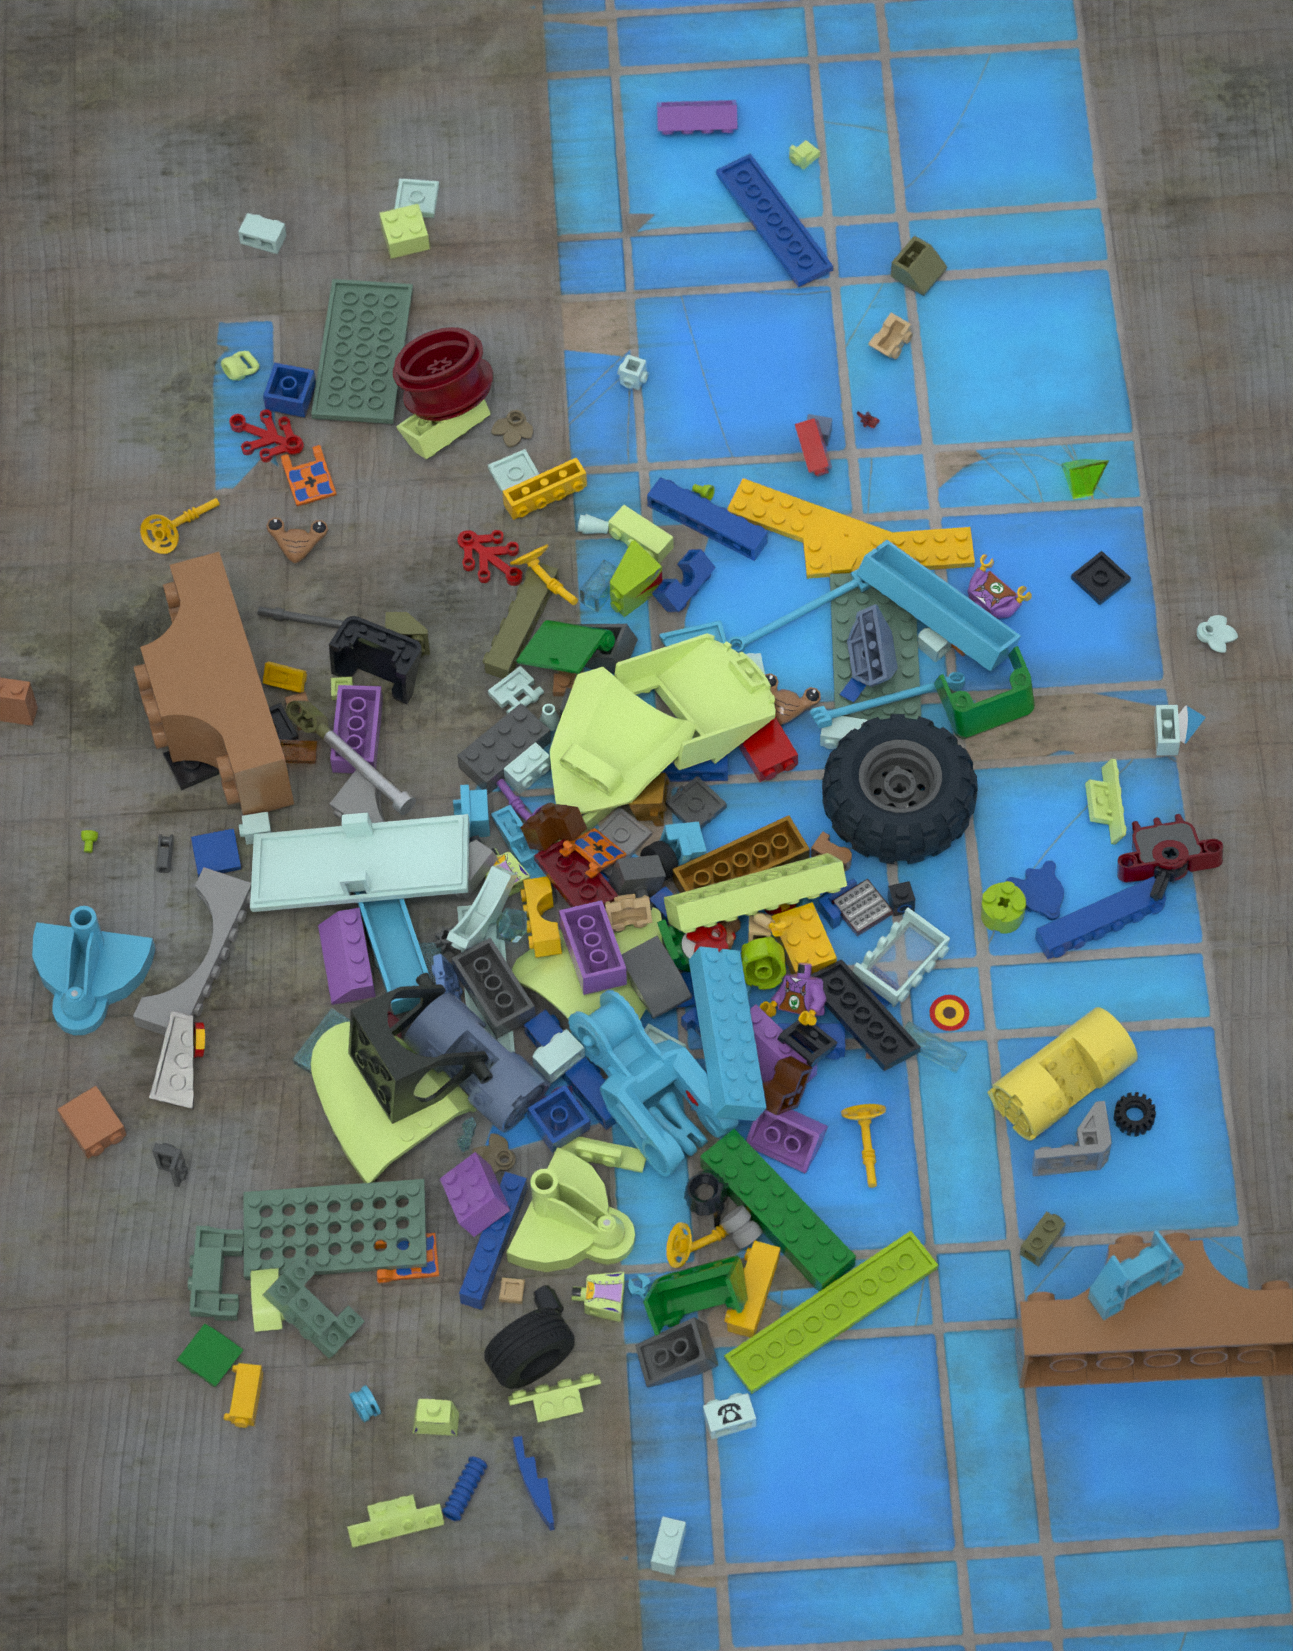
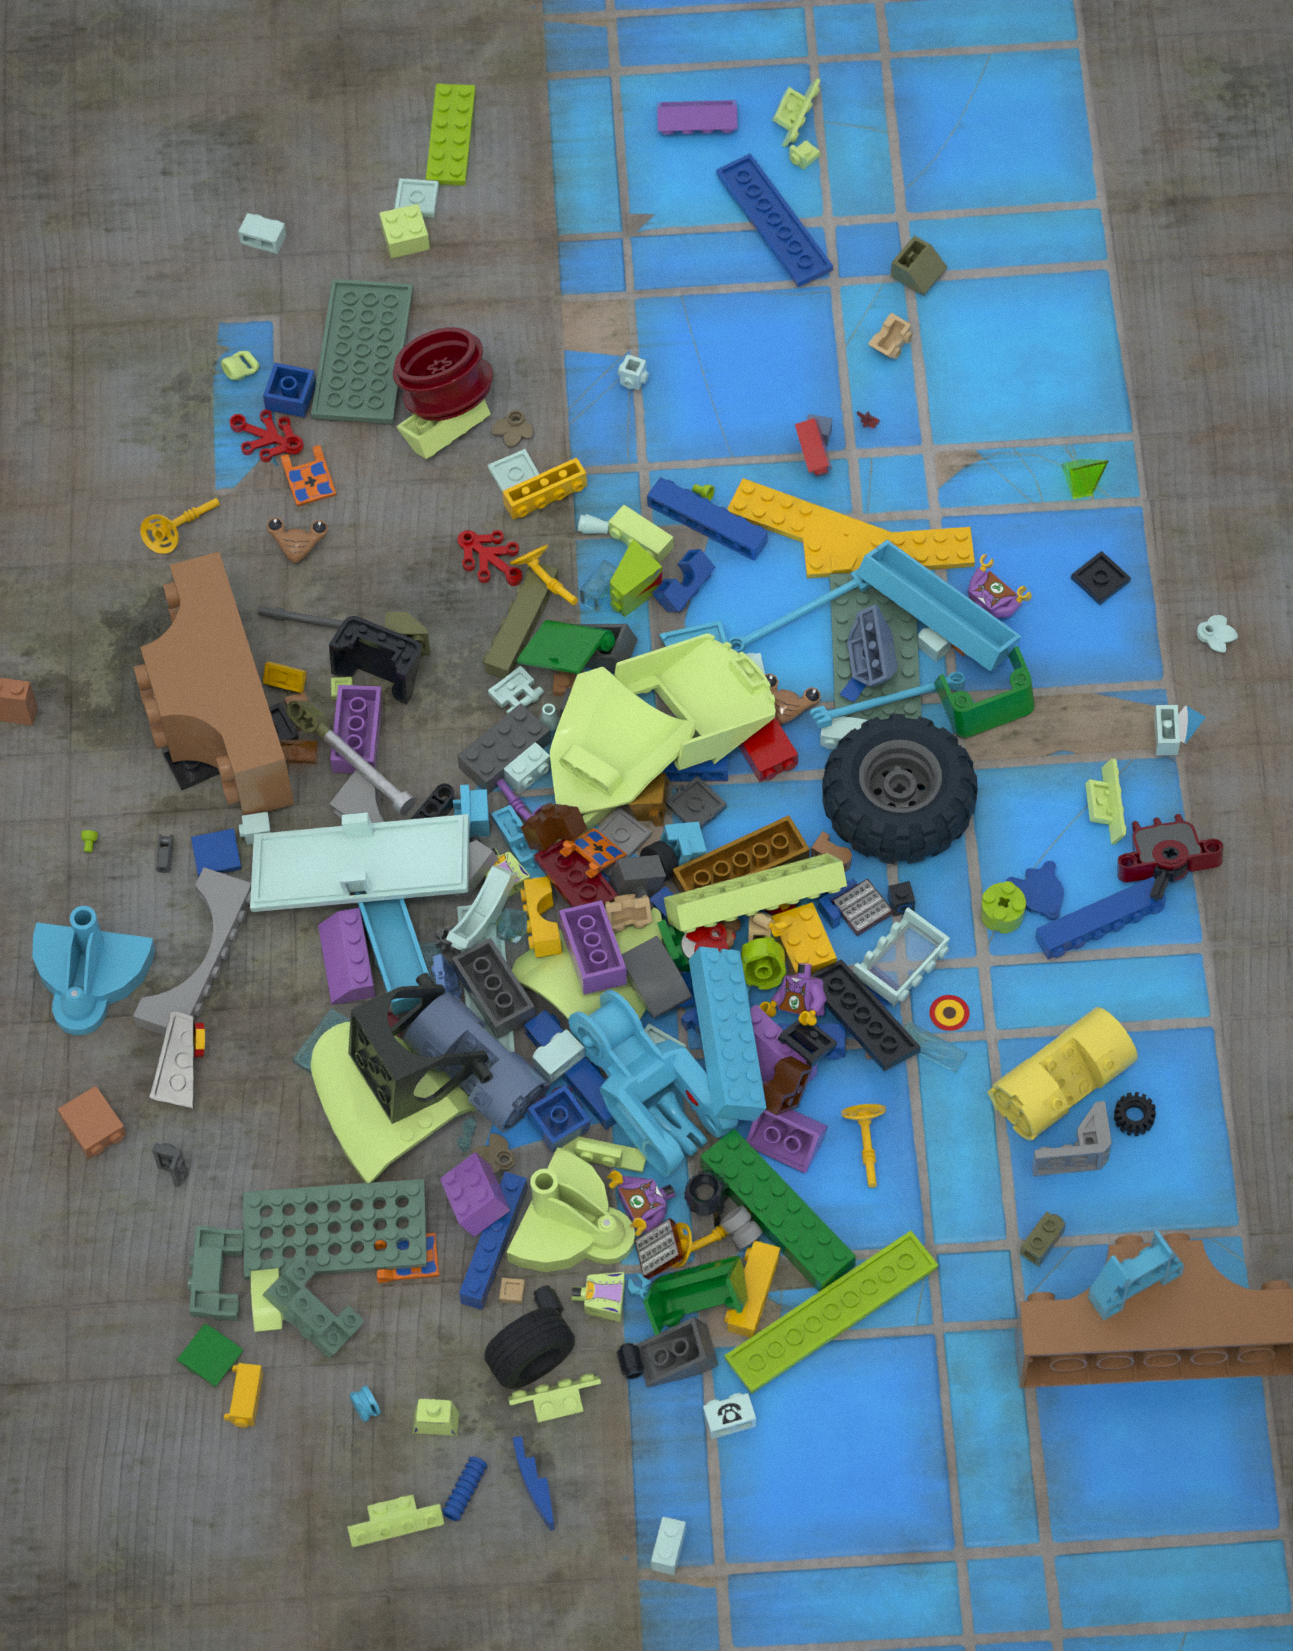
none -> black beam [411,783,455,819]
none -> lime plate [426,84,476,186]
none -> torso [607,1171,675,1236]
none -> black brick [616,1343,644,1380]
none -> tile [635,1218,684,1280]
none -> yellowish green bracket [772,78,820,147]

